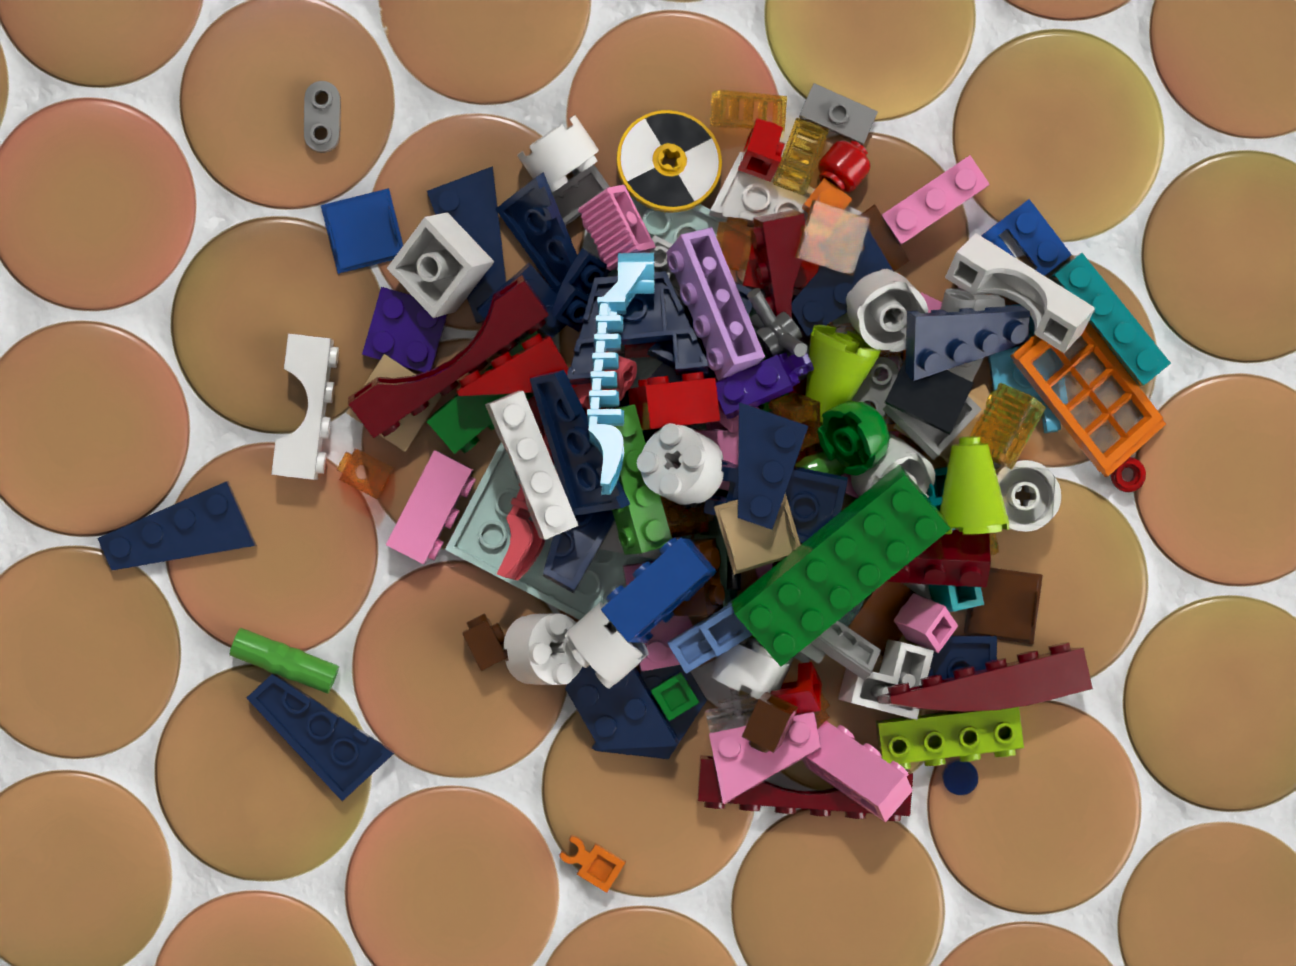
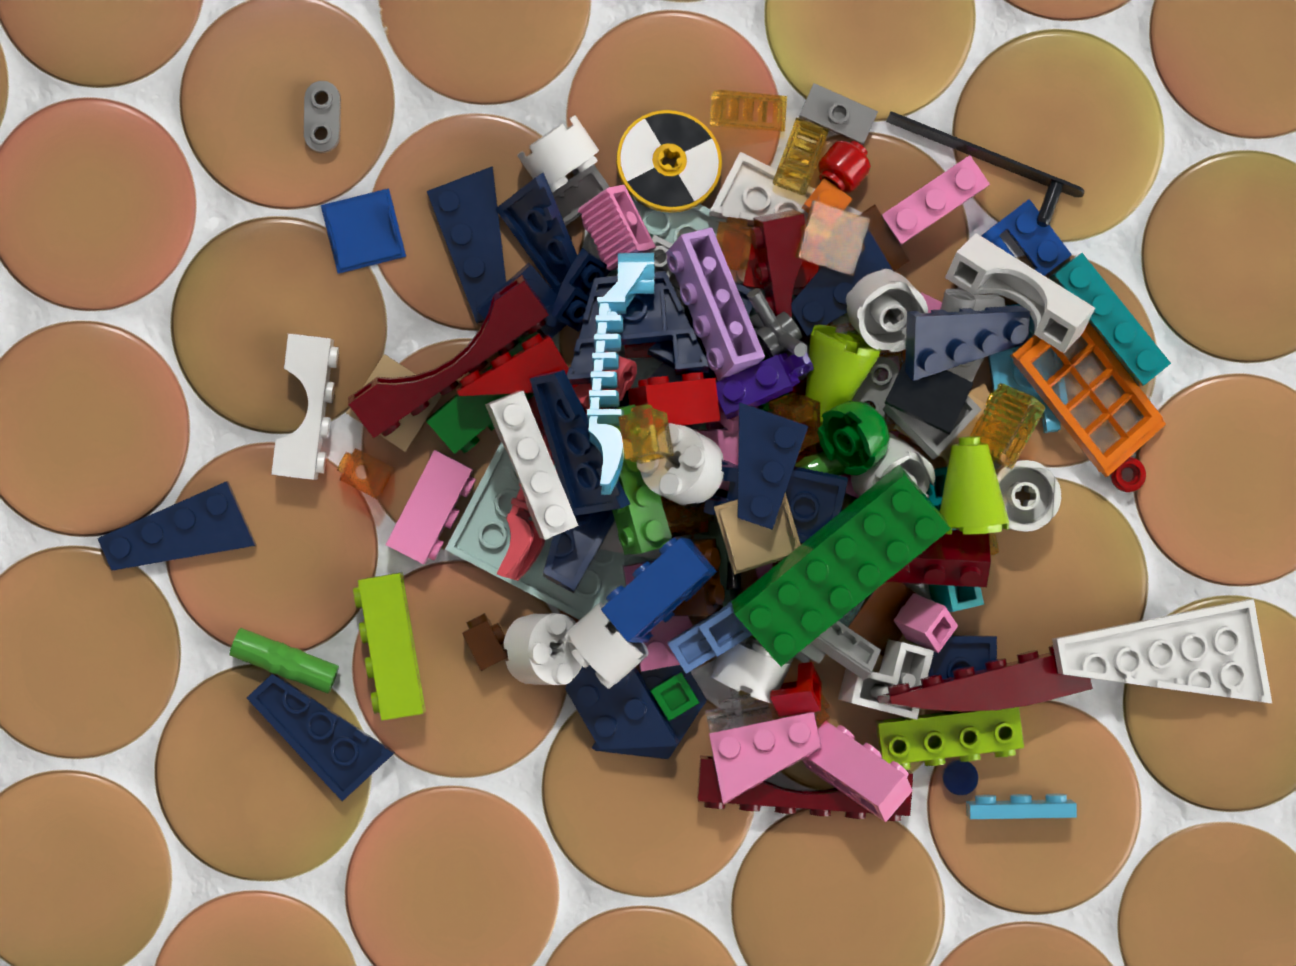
dark purple plate [362,287,448,372] -> none
white brick [387,212,494,318] -> none
orange plate [559,835,626,893] -> none
red brick [738,118,785,182] -> none
reddish brown brick [742,692,798,753] -> none
reddish brown piece [964,568,1043,644] -> none
none -> lime brick [353,572,426,721]
none -> clear yellow brick [618,405,674,464]
none -> black piece [886,111,1085,227]
none -> medium azure plate [966,794,1077,819]
none -> white wing [1052,599,1272,703]

